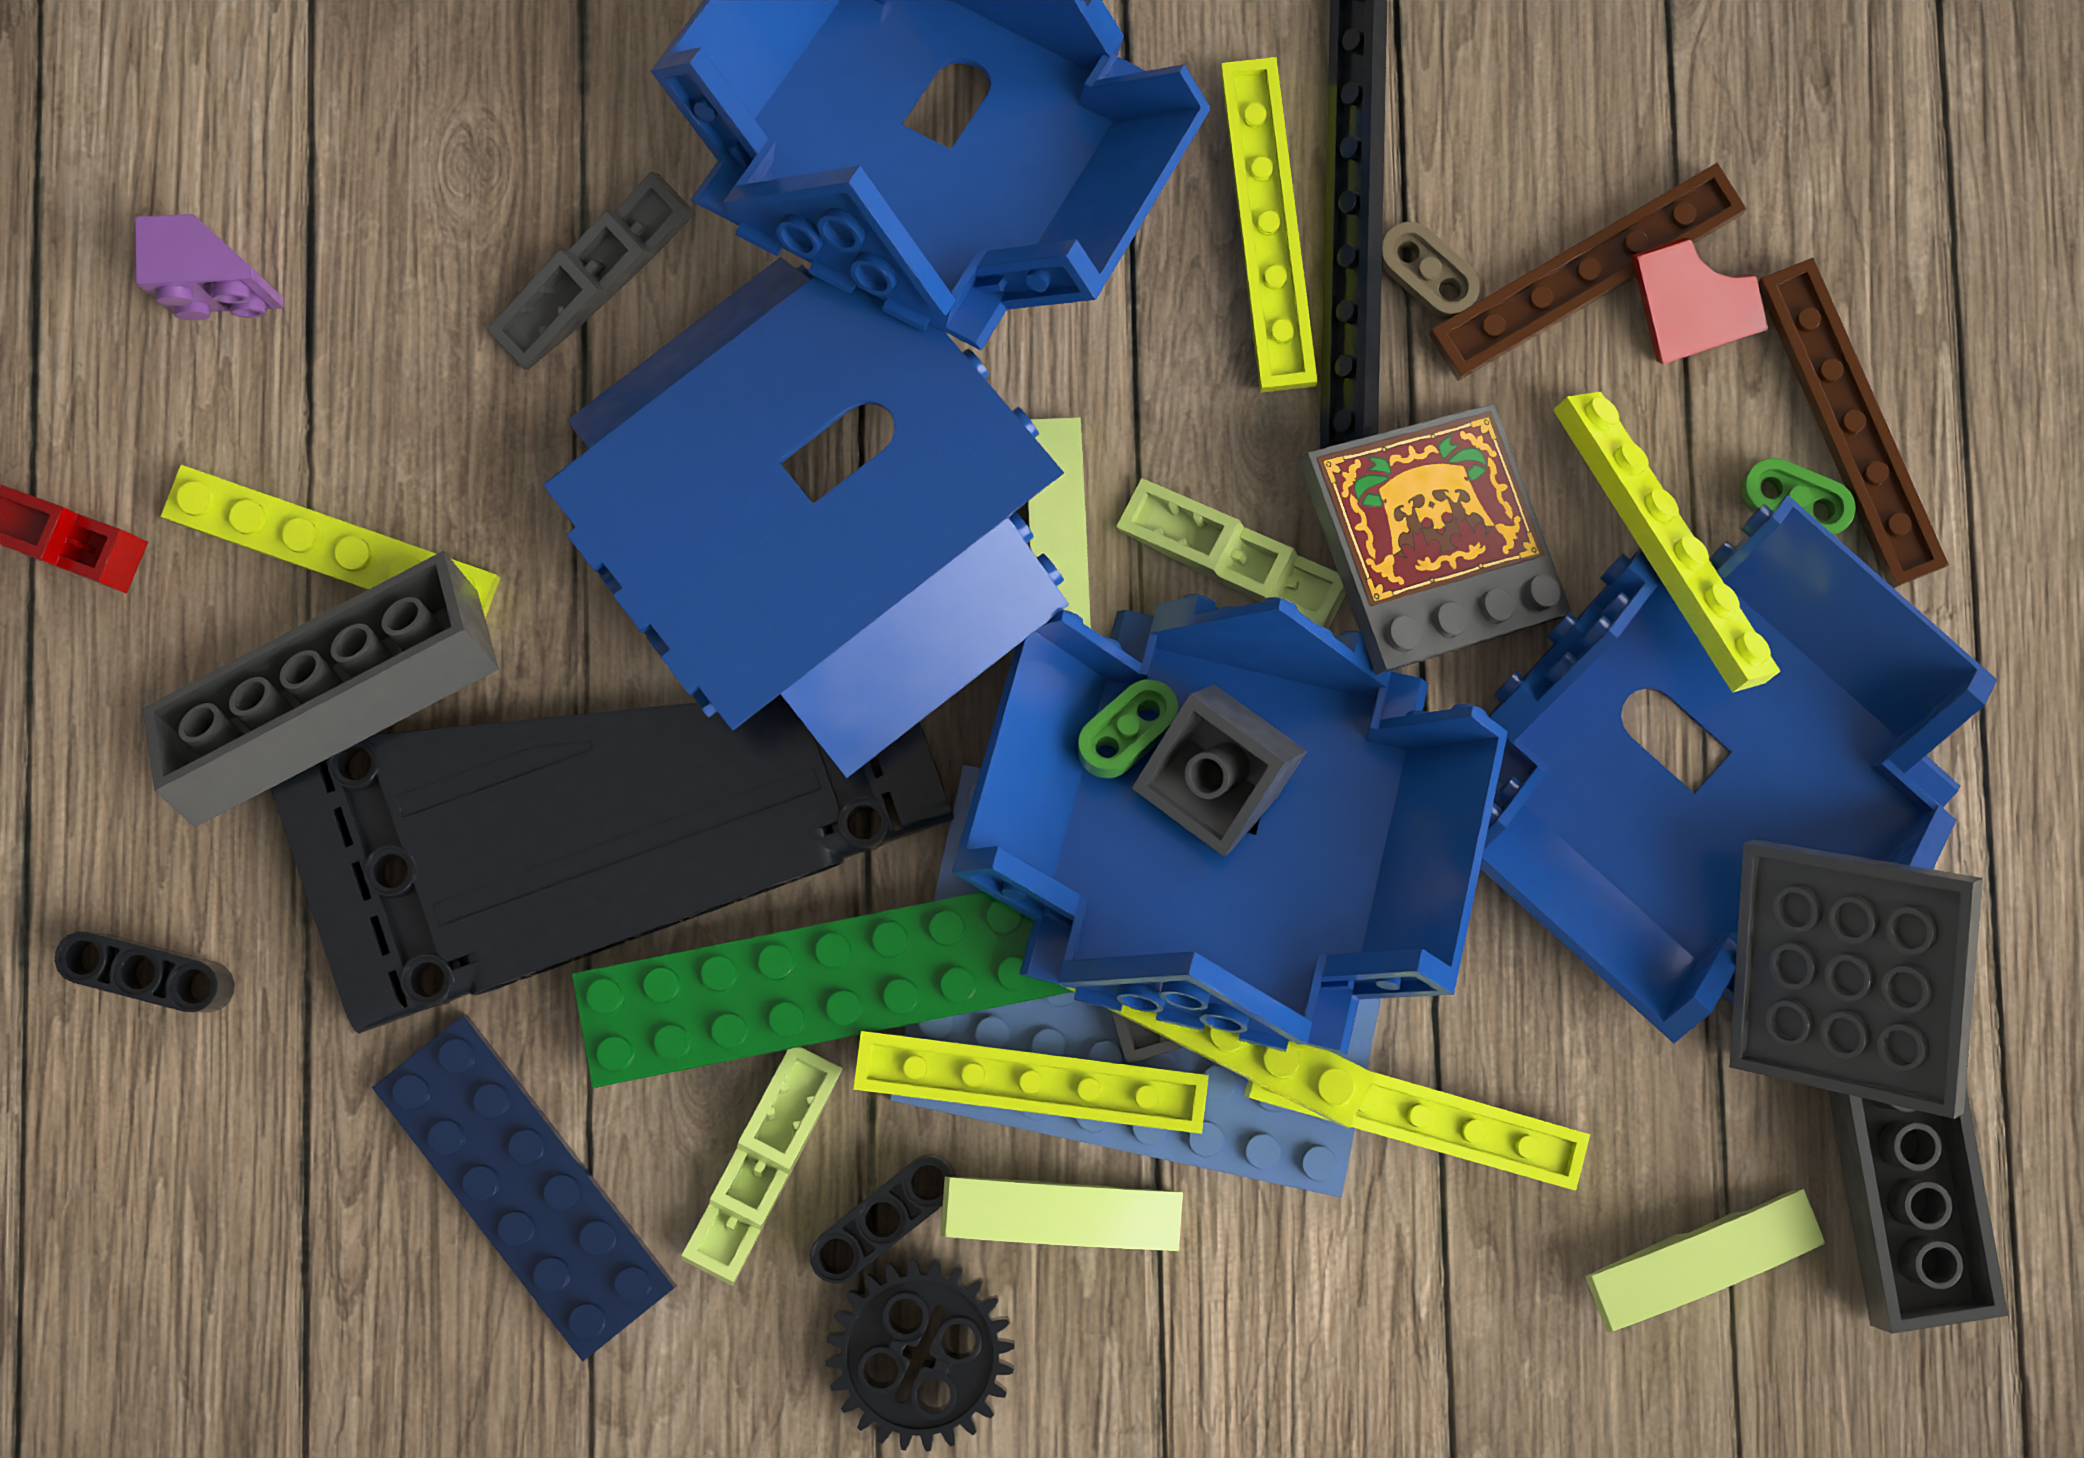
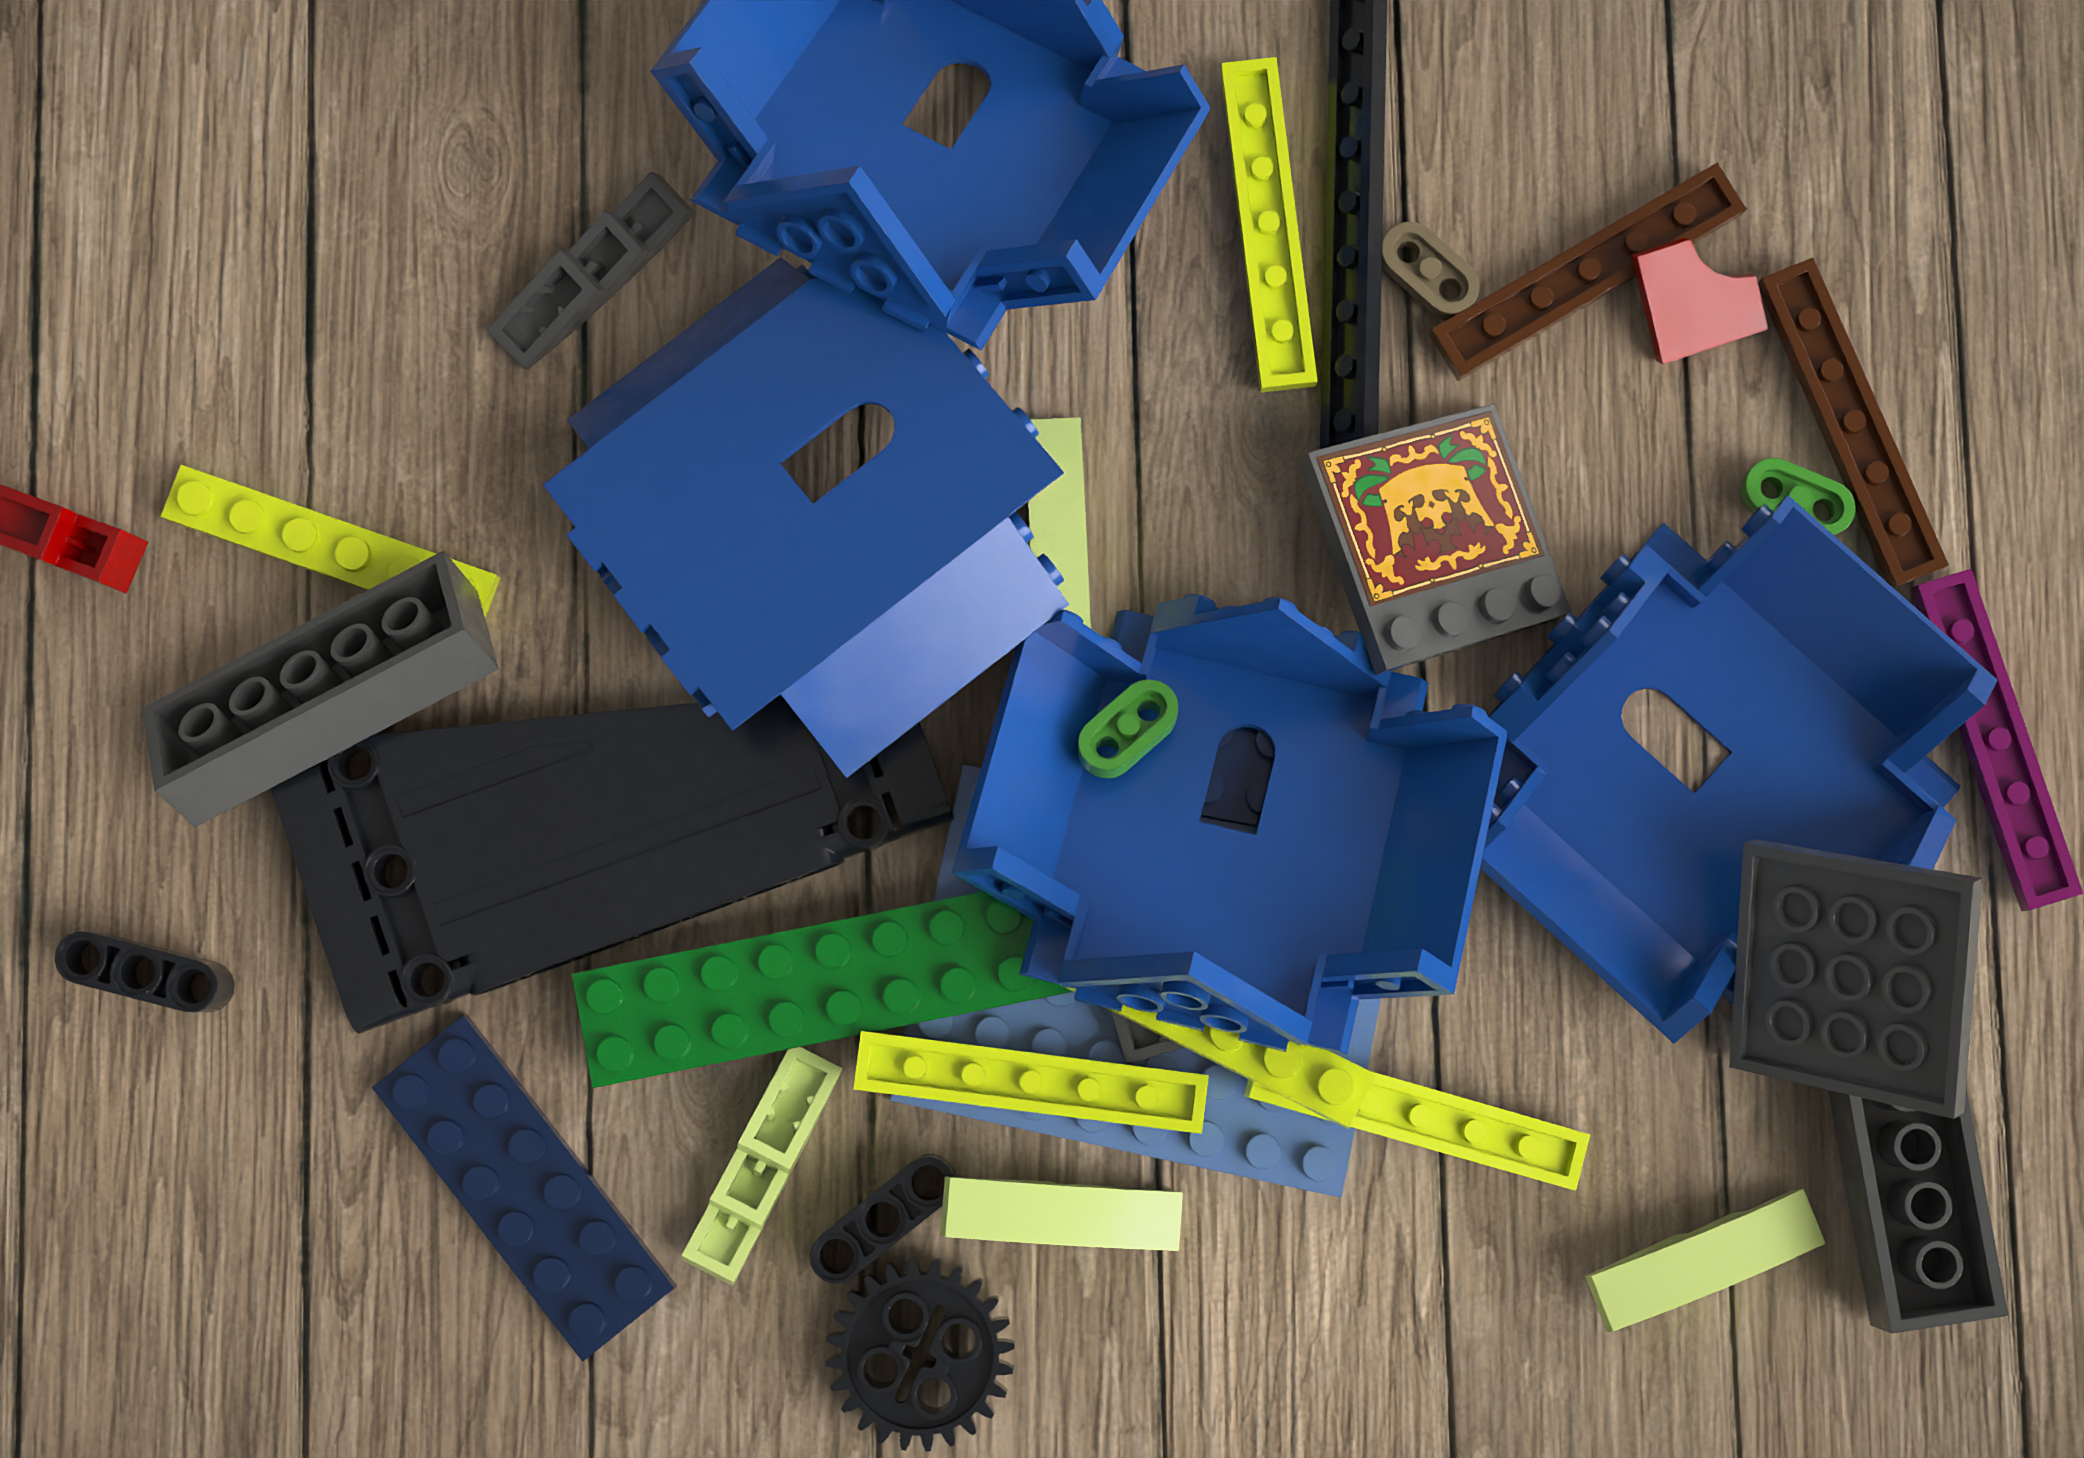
medium lavender slope [135,214,284,320] -> none
yellowish green slope [1116,478,1346,629] -> none
dark grey slope [1132,684,1307,857] -> none
neon yellow plate [1553,392,1780,693] -> none
none -> magenta plate [1910,569,2083,912]

